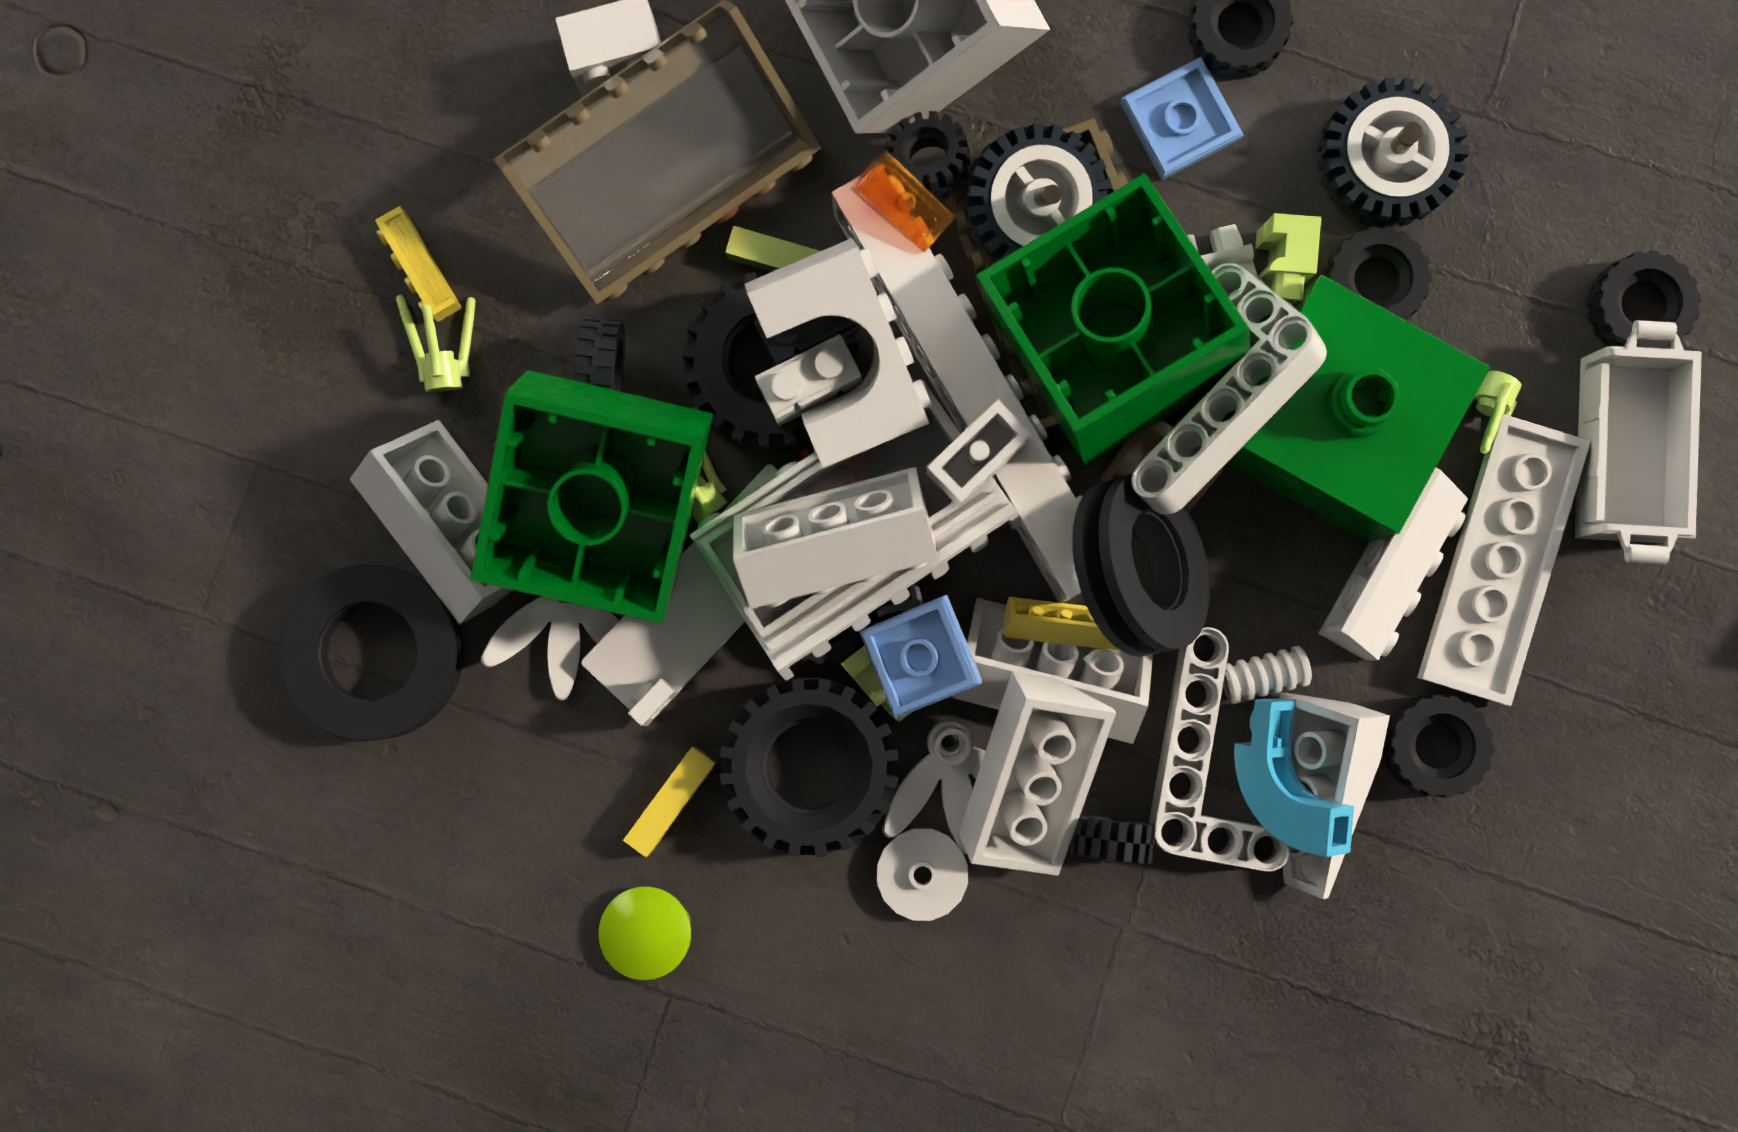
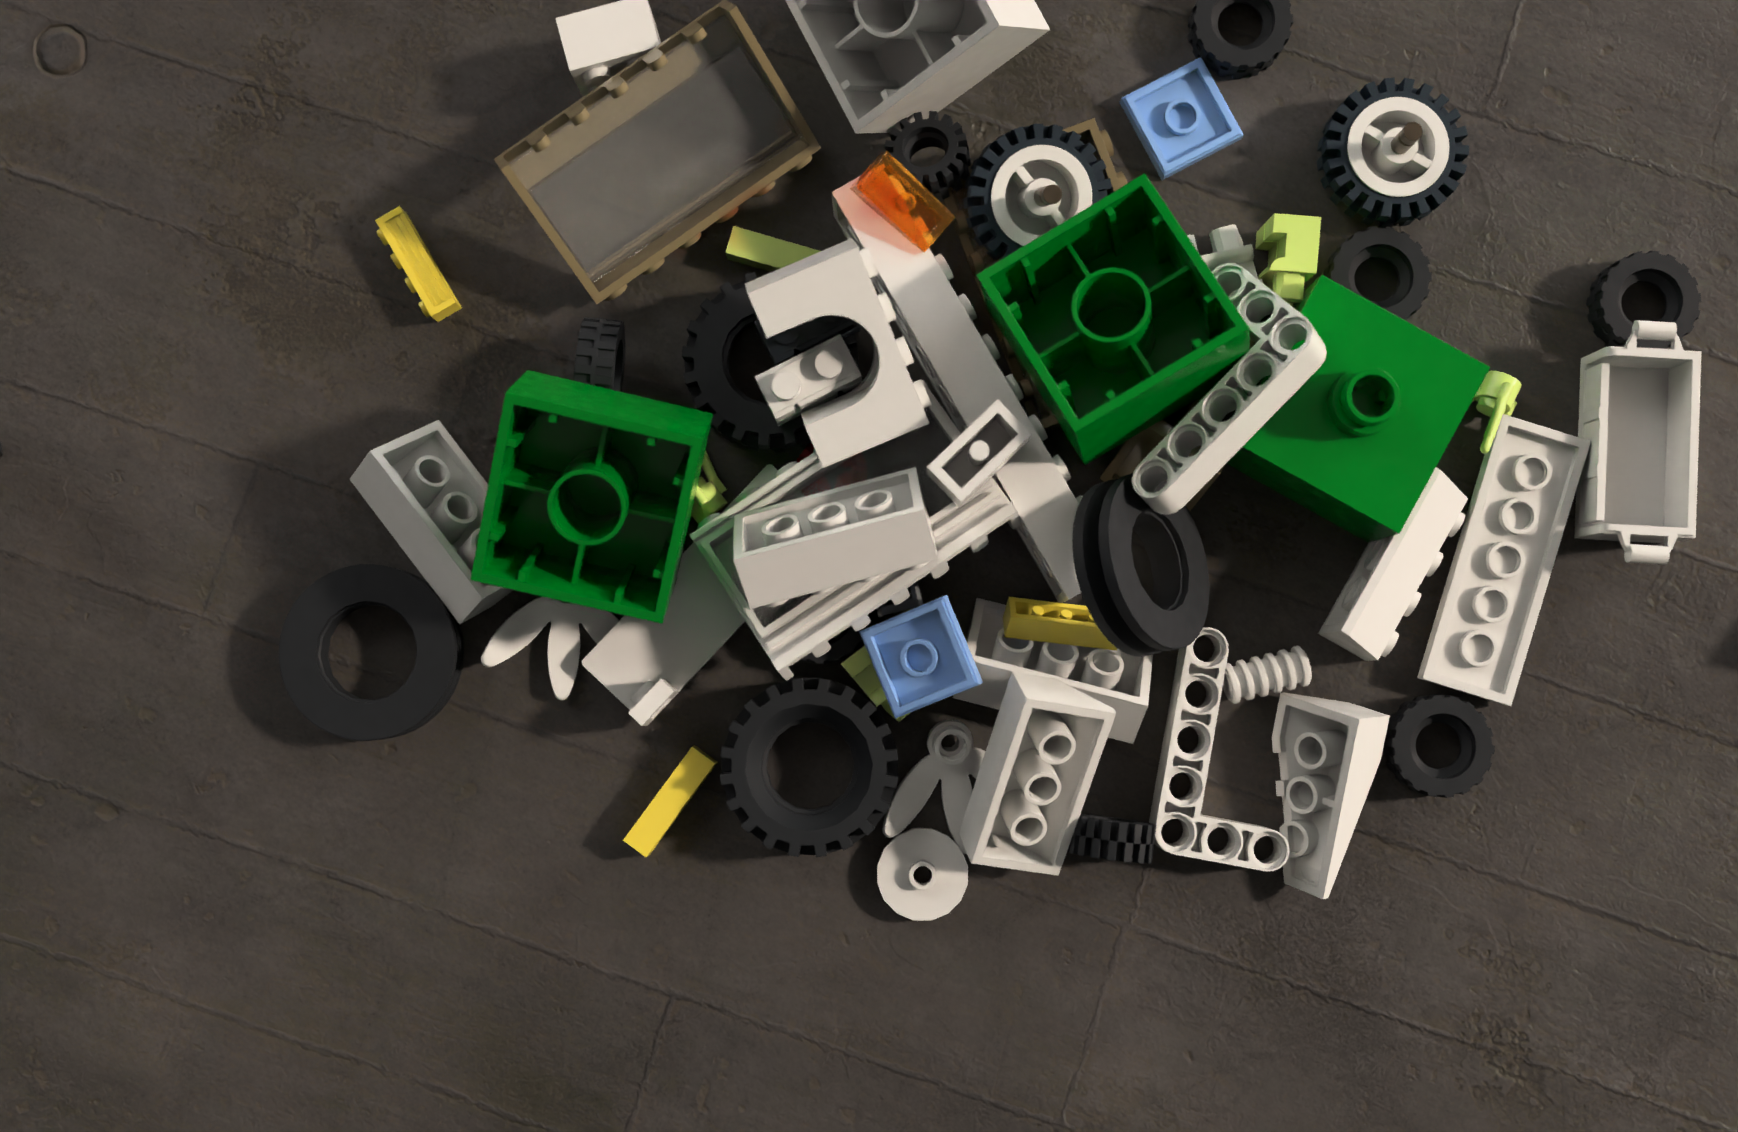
yellowish green plant [396,295,476,392] -> none
lime dish [599,886,691,980] -> none
medium azure arch [1234,698,1354,857] -> none

